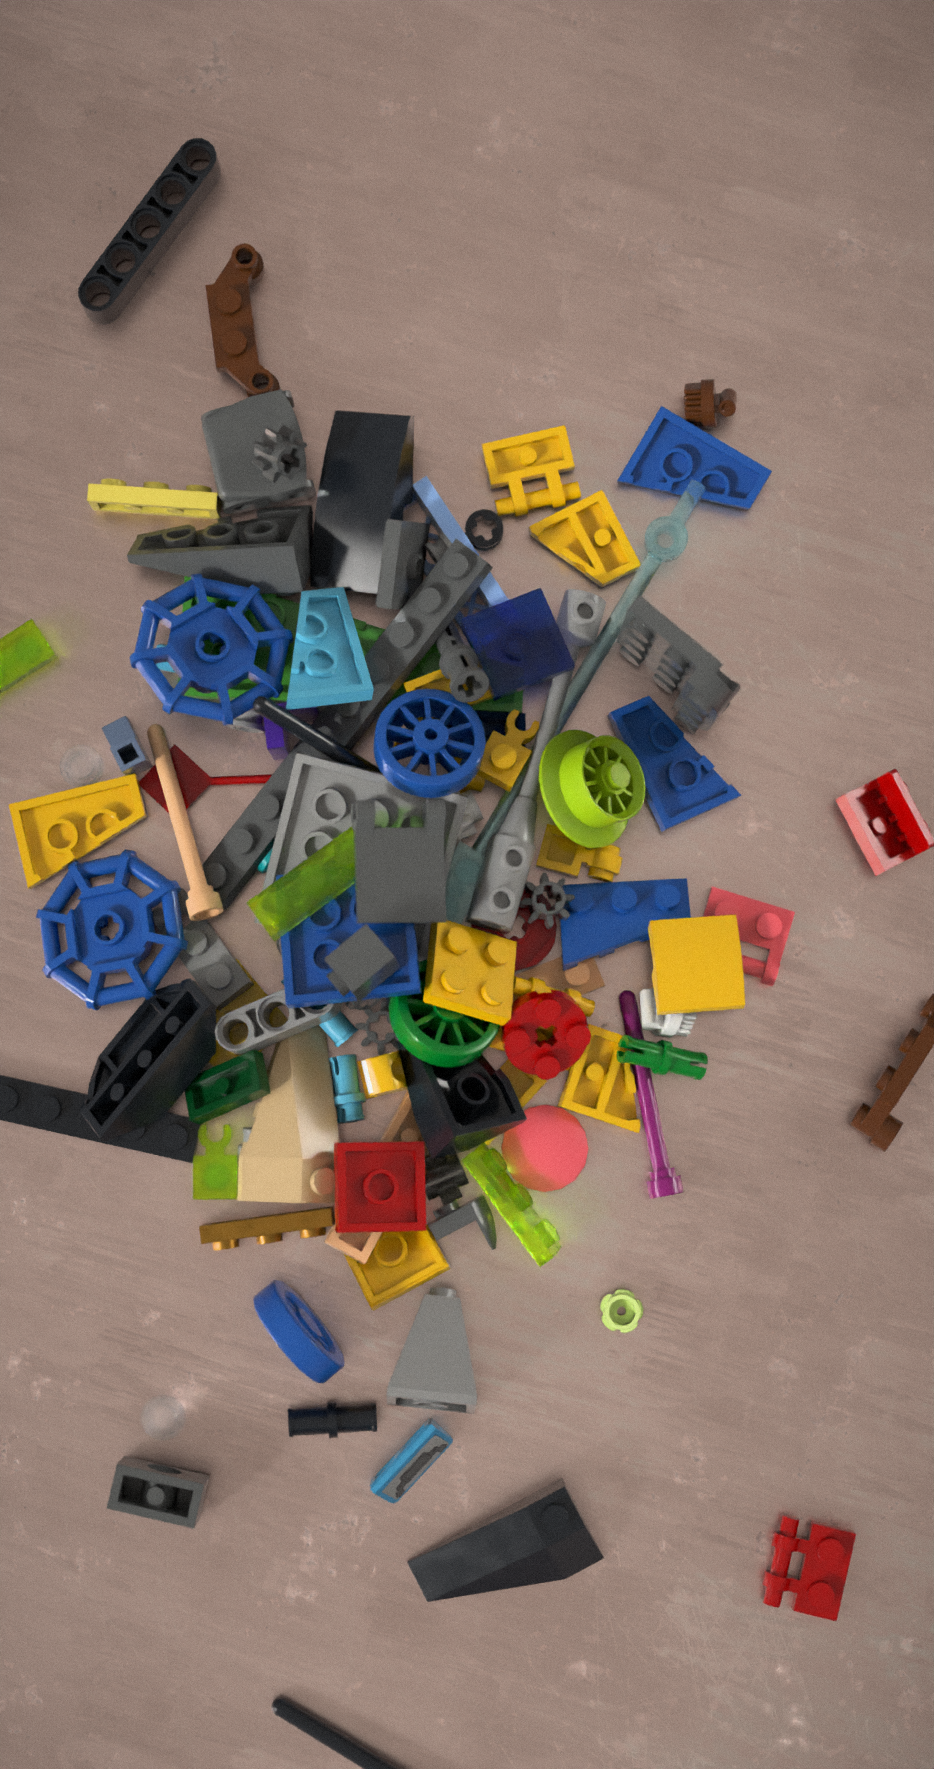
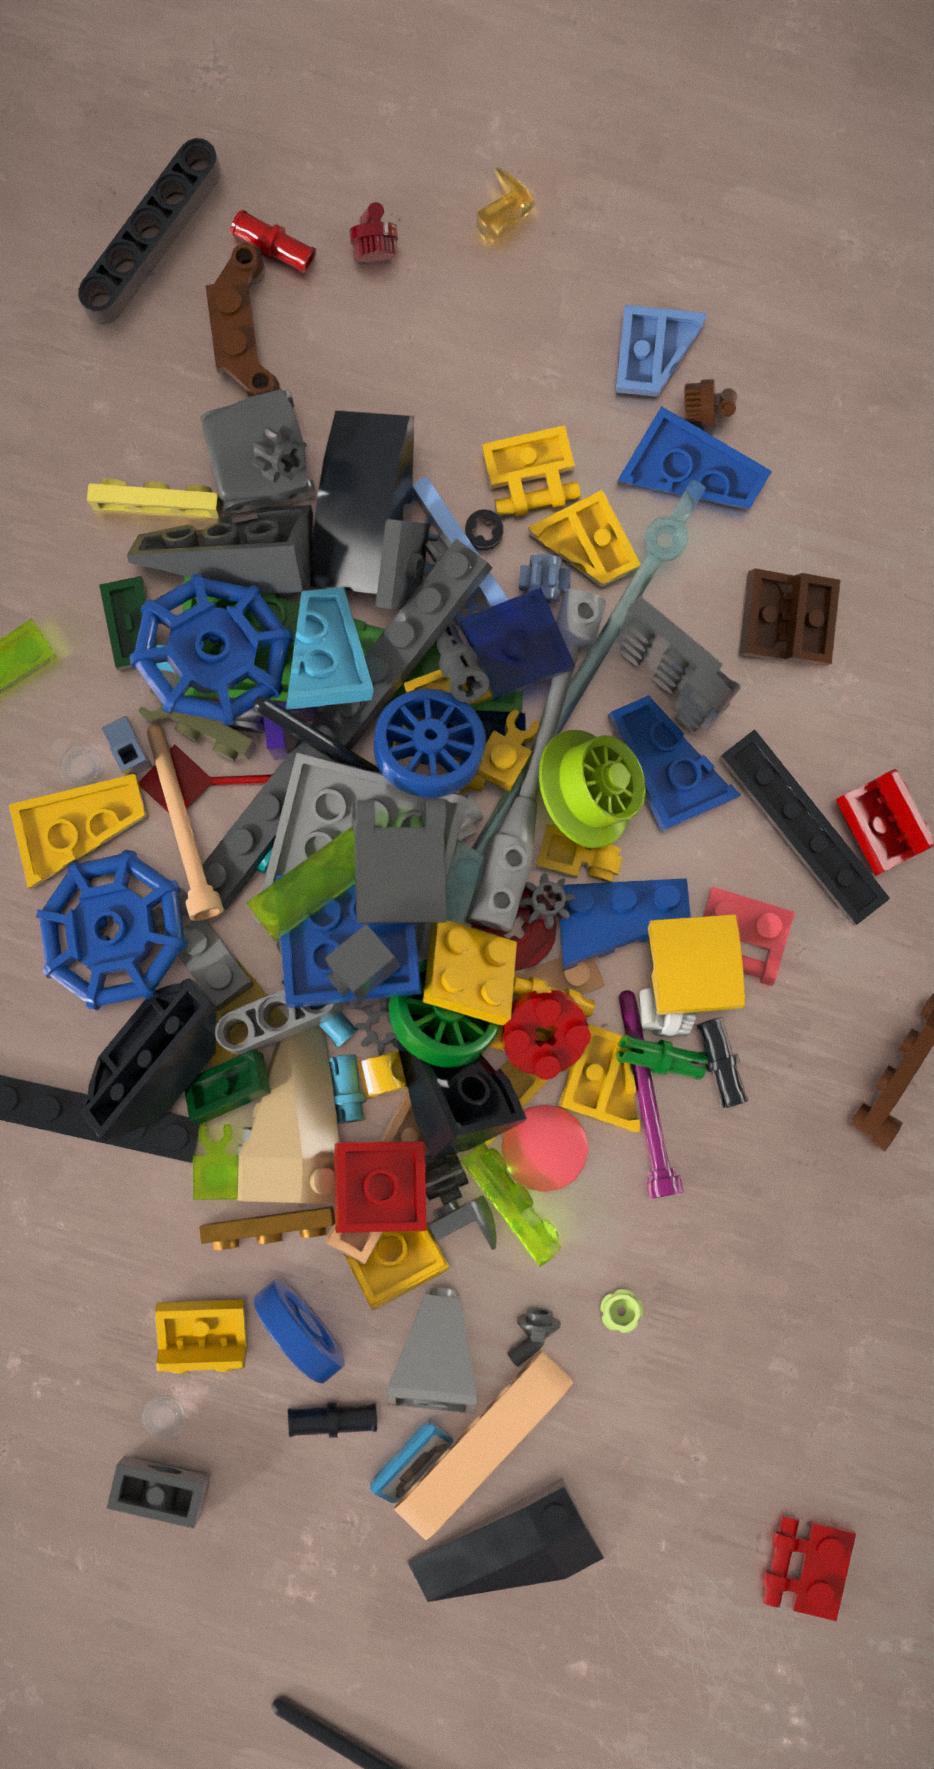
none -> dark green plate [99,576,157,671]
none -> olive plate [139,688,257,762]
none -> yellow bracket [155,1299,248,1374]
none -> red pin [230,210,317,273]
none -> dark red piece [349,202,398,263]
none -> light nougat beam [394,1350,574,1540]
none -> clear yellow plate [477,168,536,241]
none -> dark grey plate [507,1308,561,1367]
none -> sand blue gear [519,554,571,604]
none -> medium blue wing [616,305,707,397]
none -> black pin [696,1017,749,1108]
none -> black plate [719,729,890,926]
none -> reddish brown slope [739,568,841,665]

